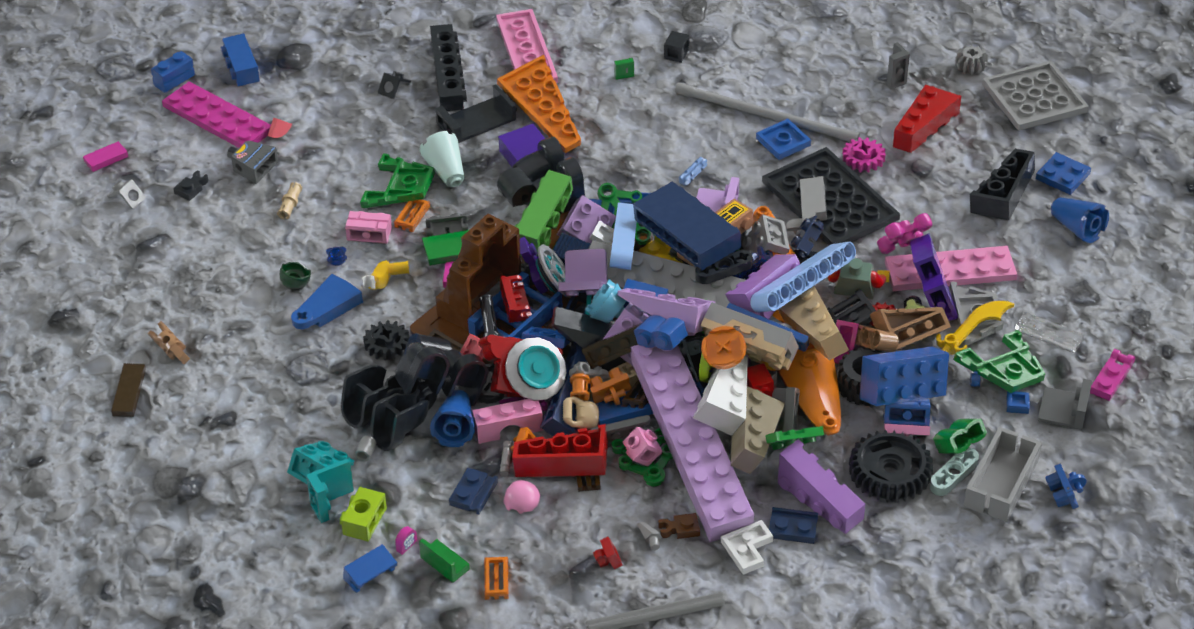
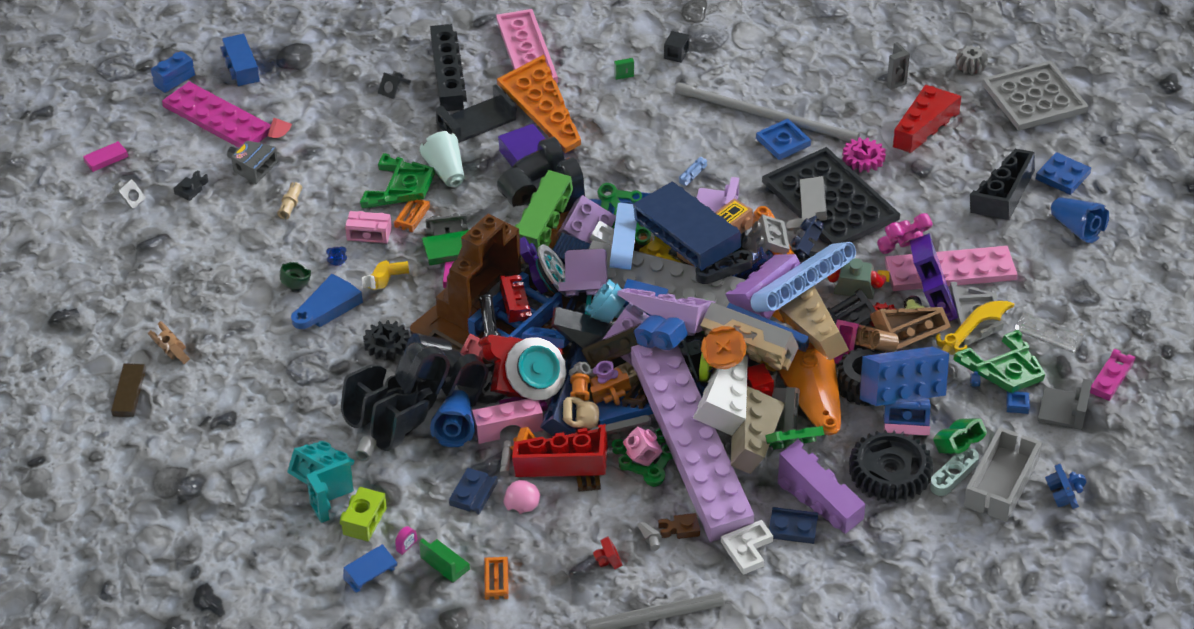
none -> medium lavender plate [593,361,618,384]

